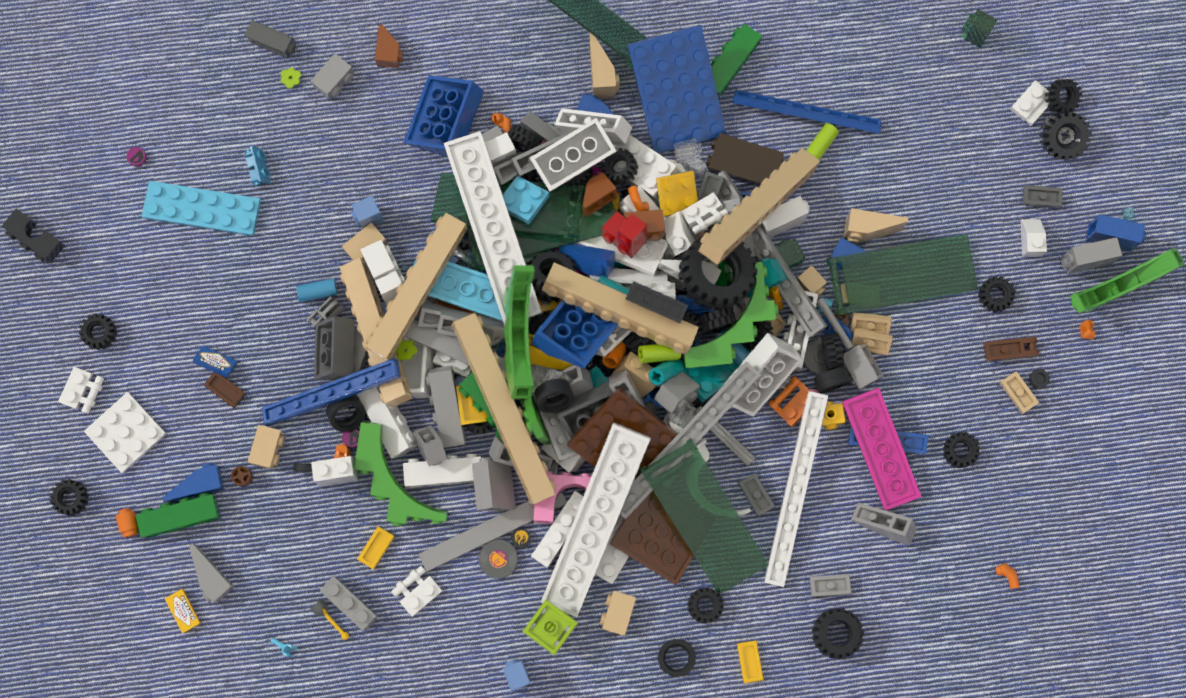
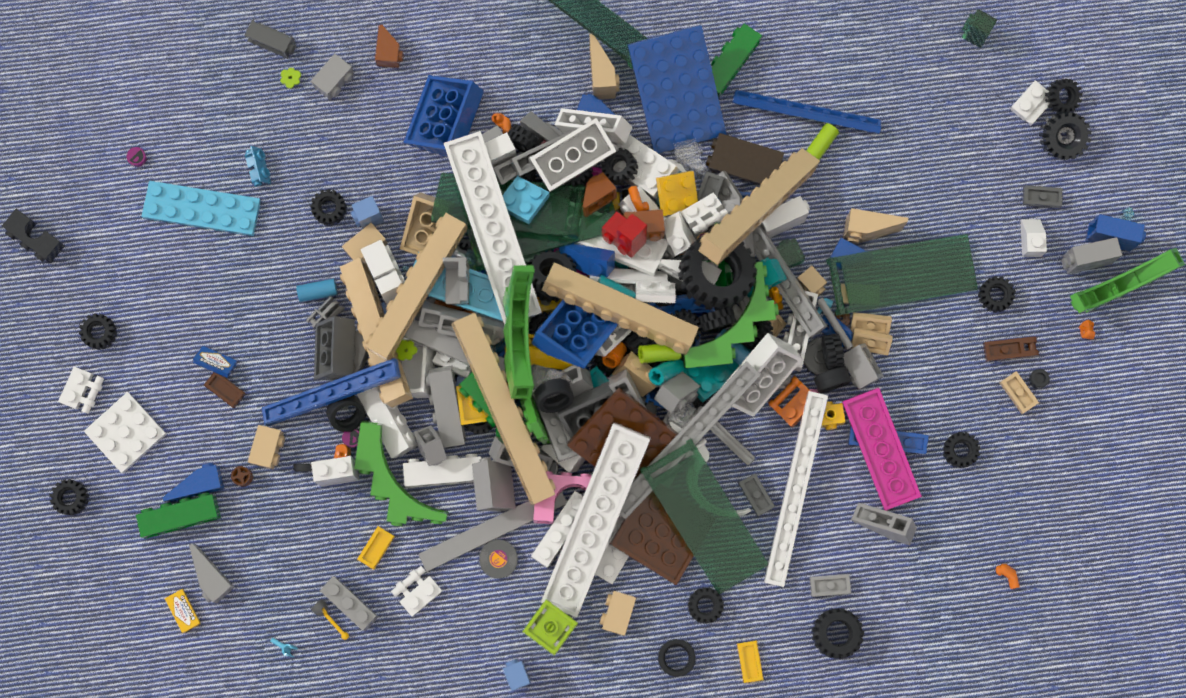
orange brick [115,508,139,538] -> none
black tile [511,528,531,548] -> none
black plate [625,281,688,324] -> none
none -> black tyre [311,189,347,226]
none -> tan slope [400,192,455,255]
none -> light grey panel [443,257,470,304]

